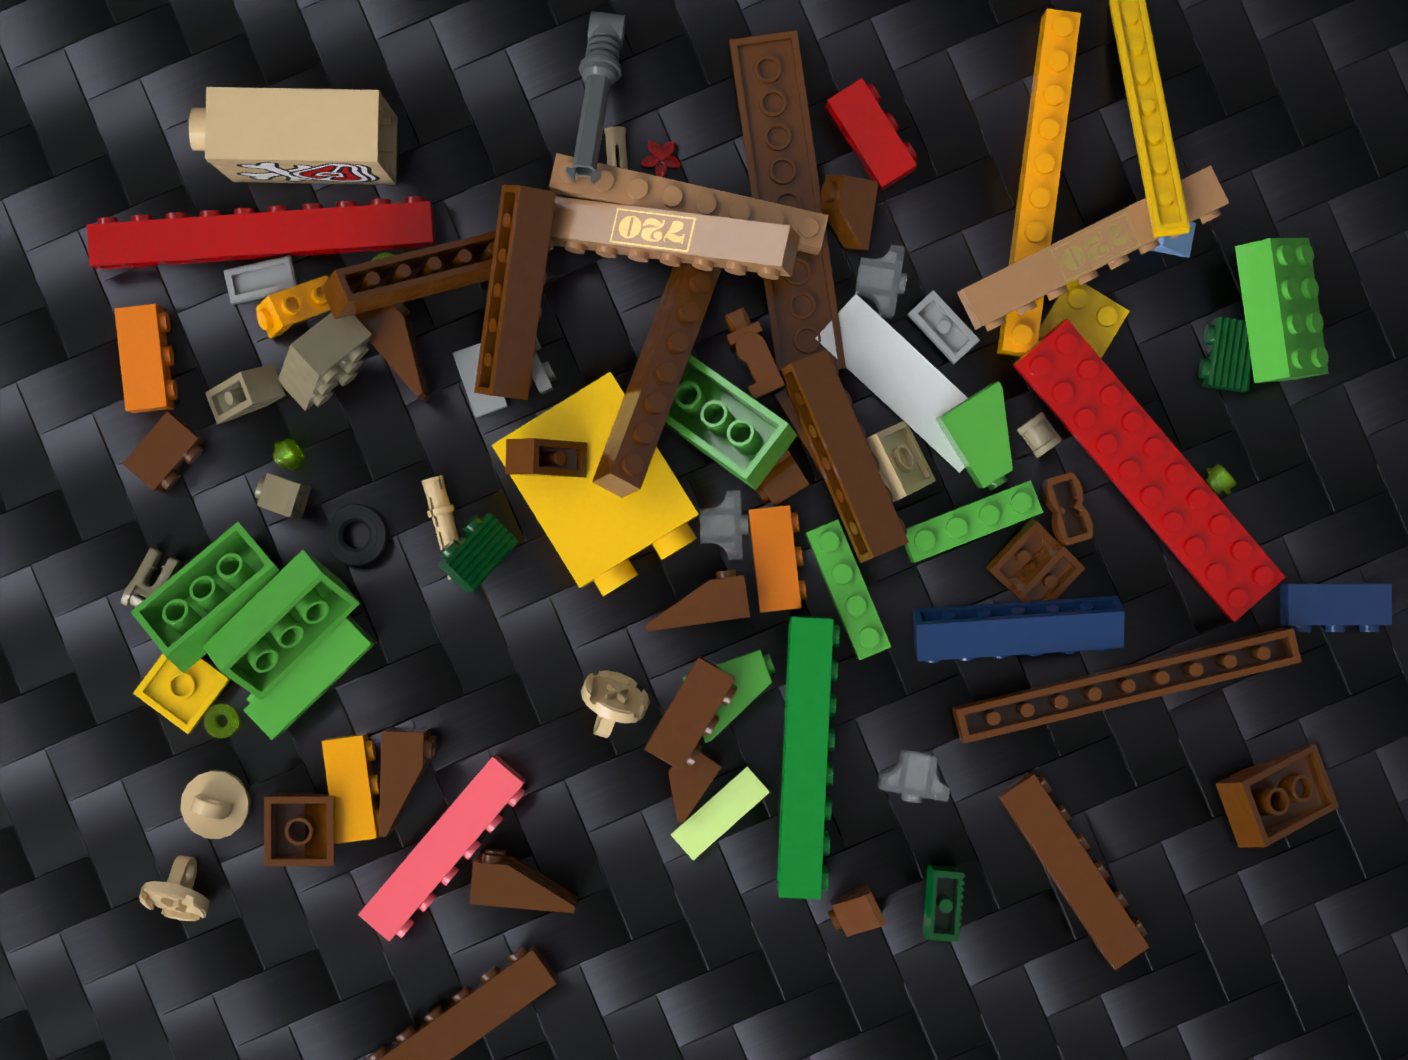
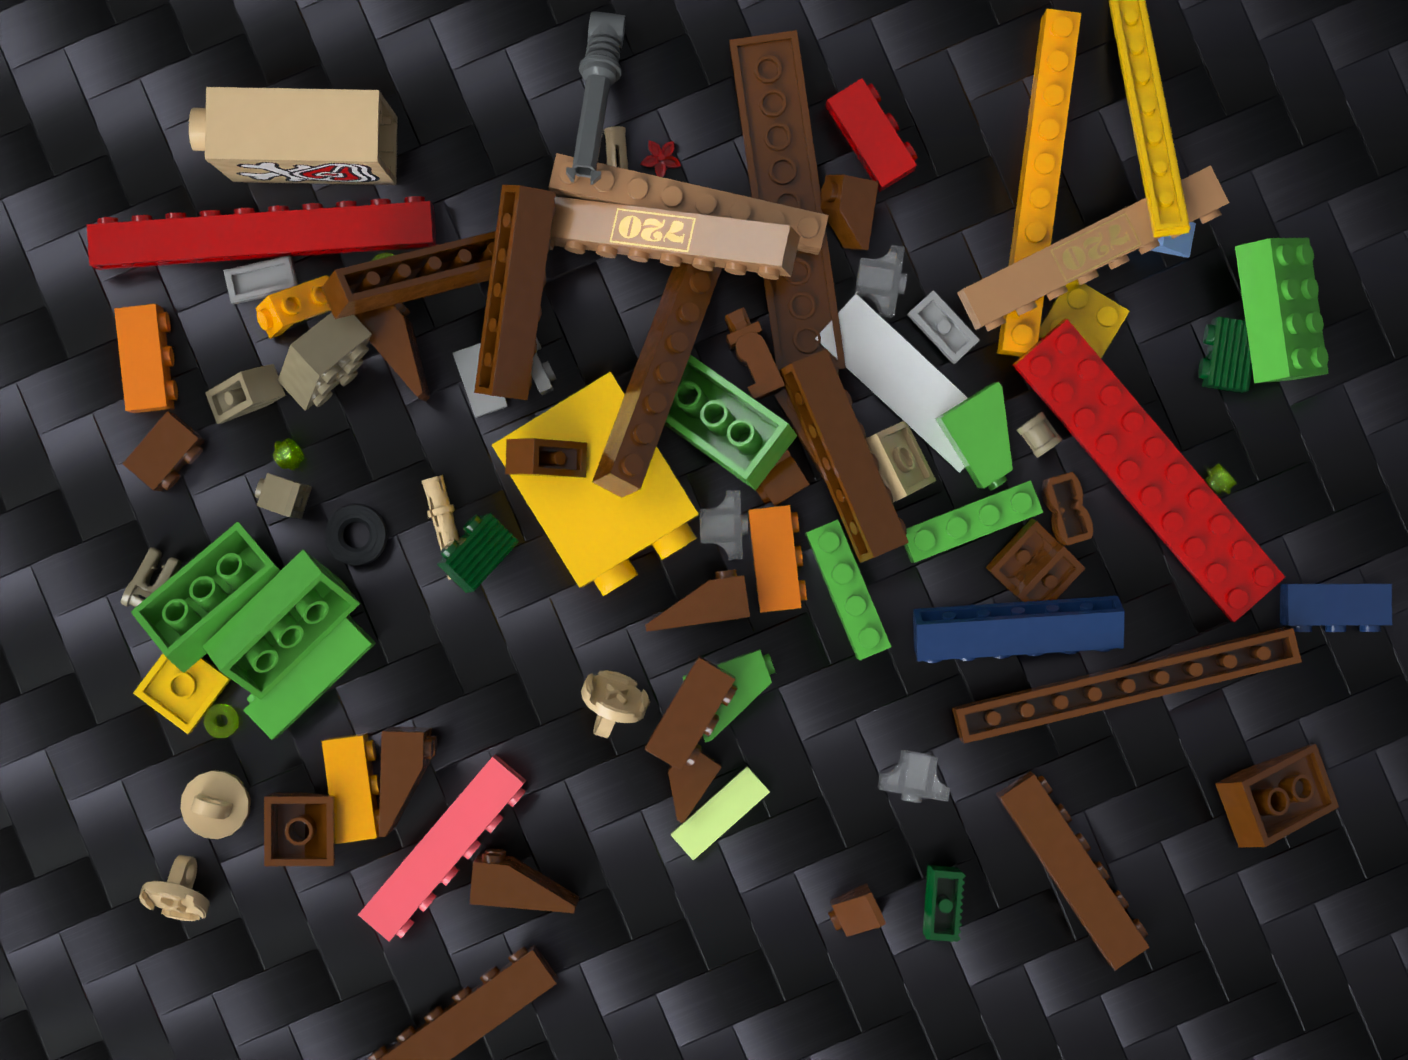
green brick [777,616,840,900] -> none

